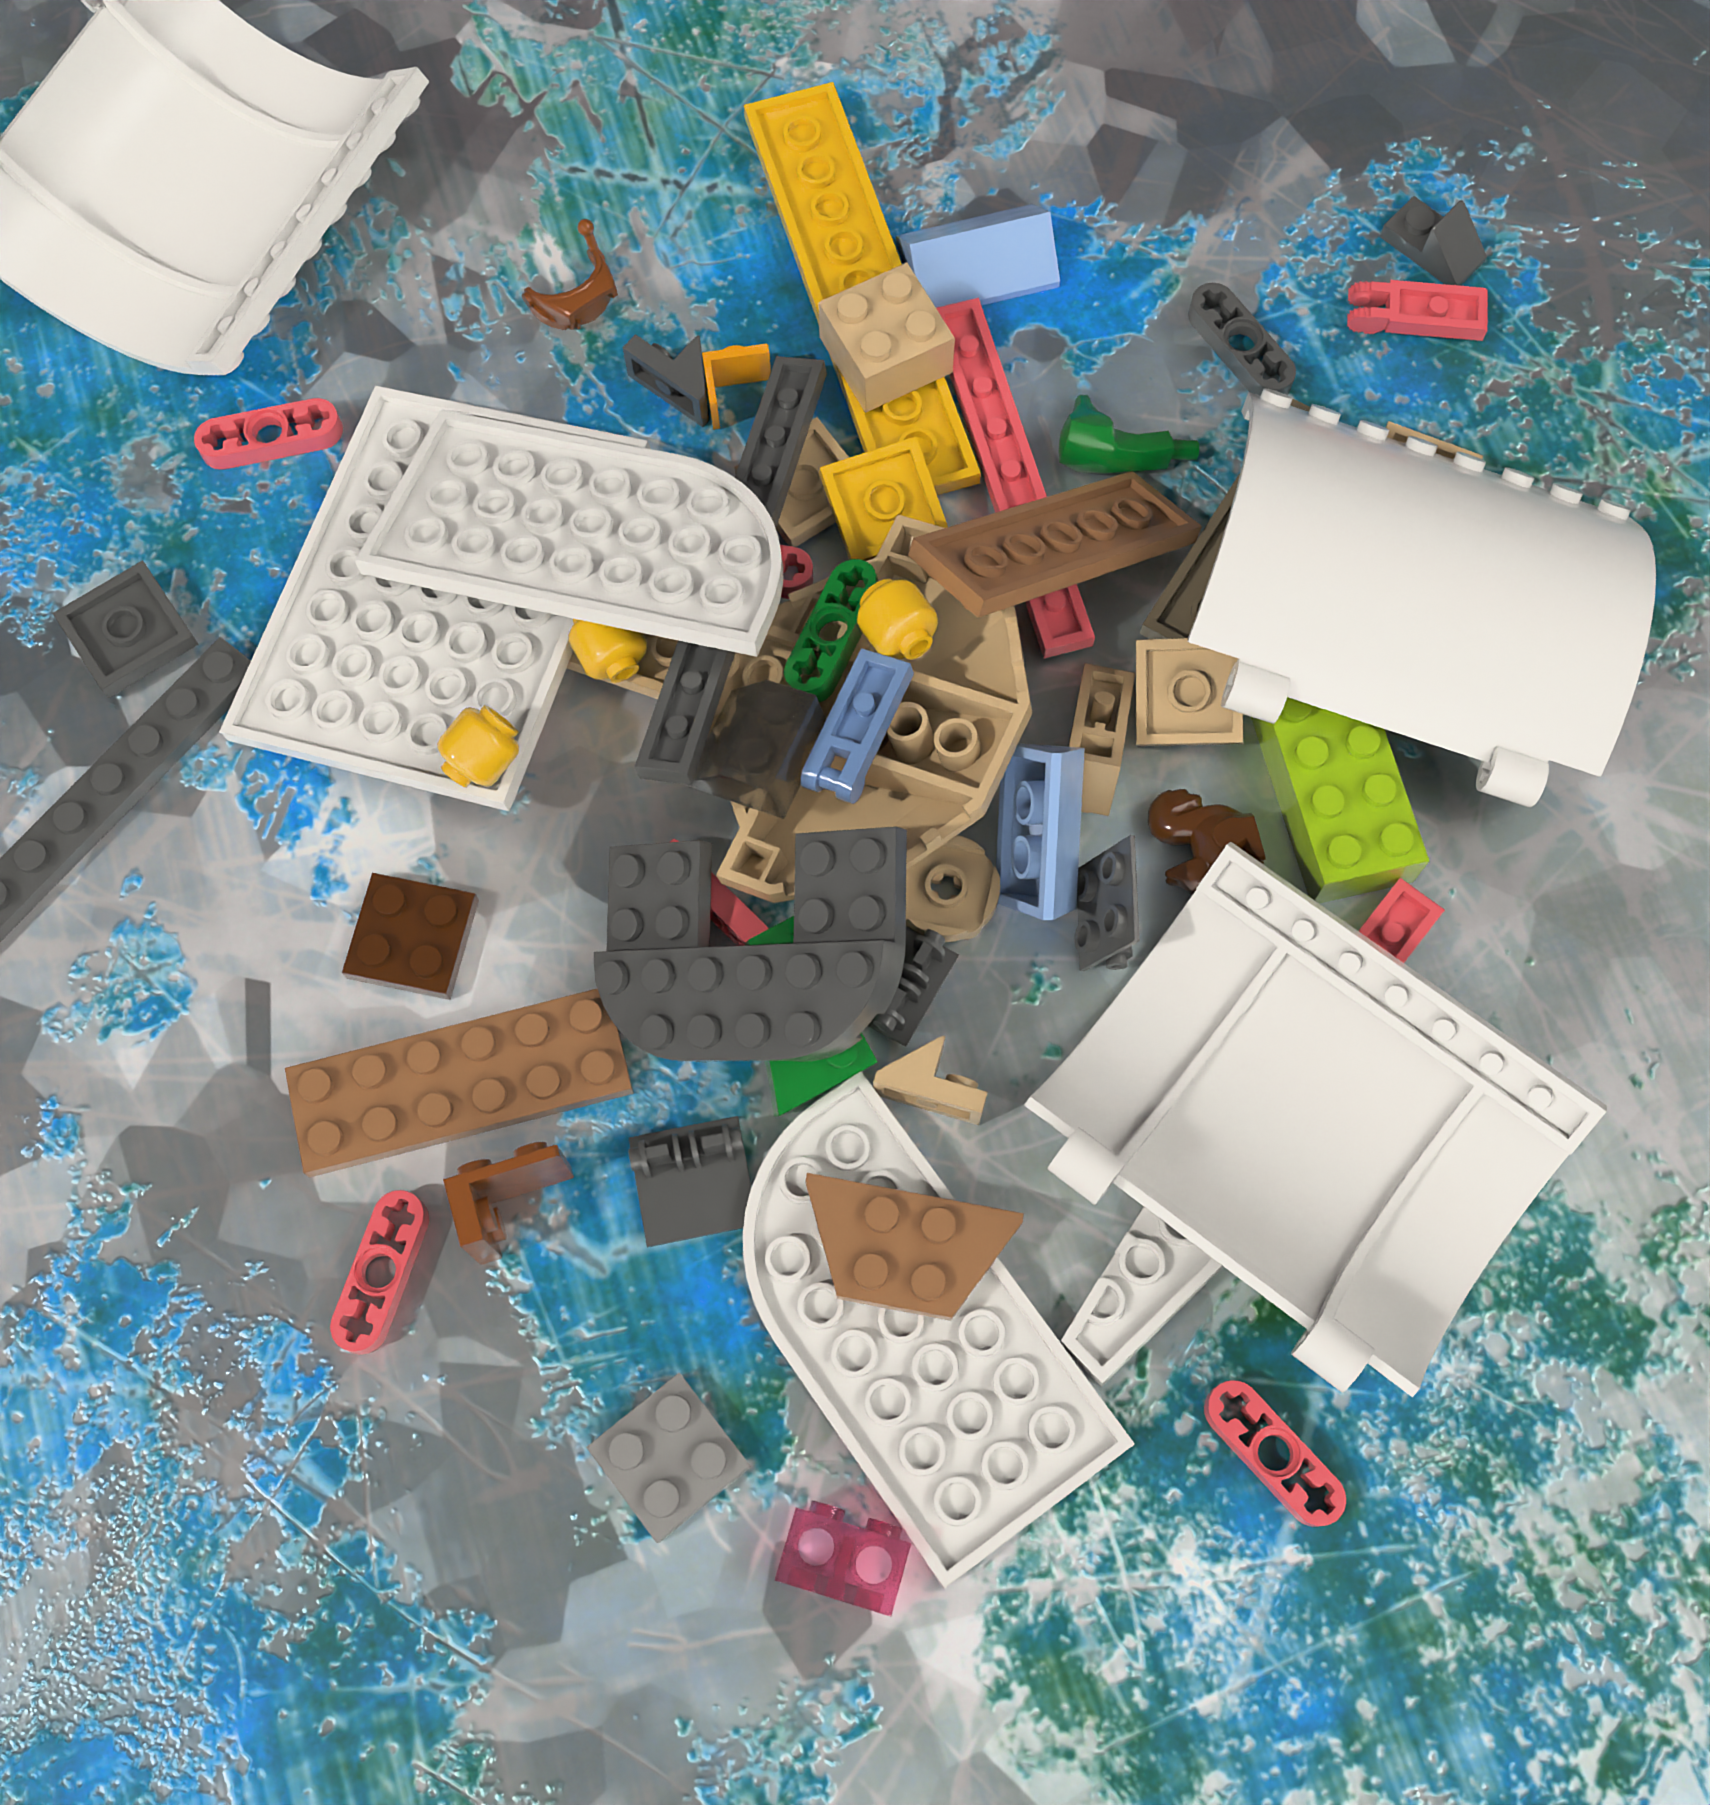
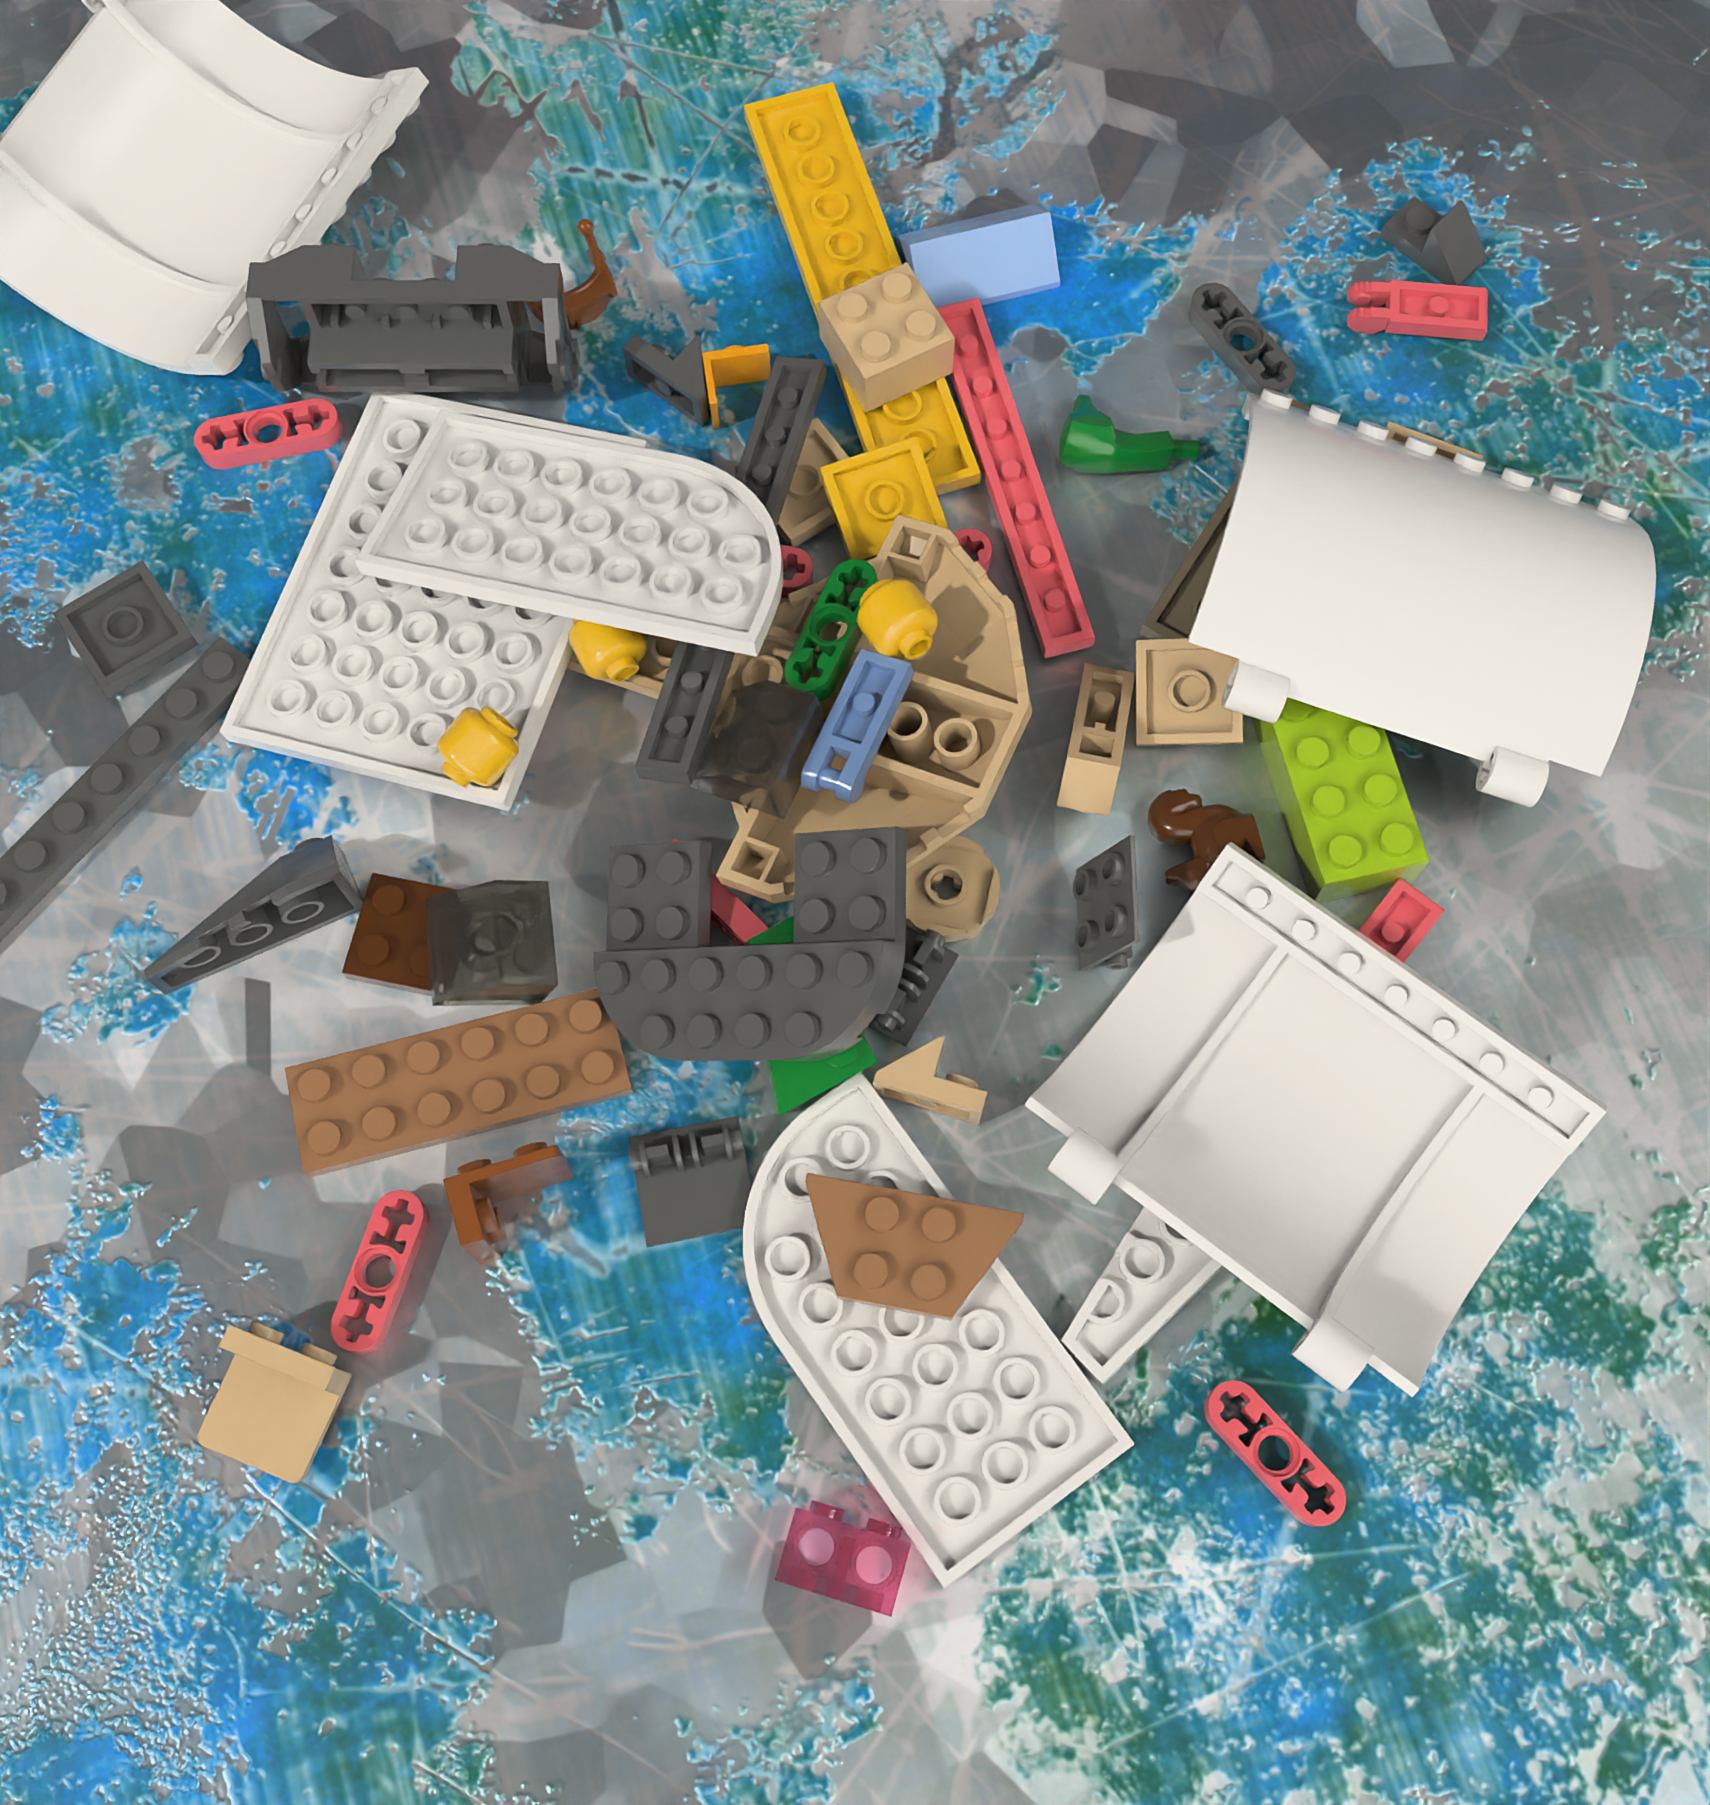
light grey plate [586,1372,751,1543] -> none
medium nougat plate [908,471,1202,618] -> none
light blue slope [996,743,1085,920] -> none
none -> dark grey wedge [144,835,364,995]
none -> tan bracket [197,1321,352,1483]
none -> dark grey piece [246,243,580,392]
none -> clear smoke slope [425,880,558,1006]

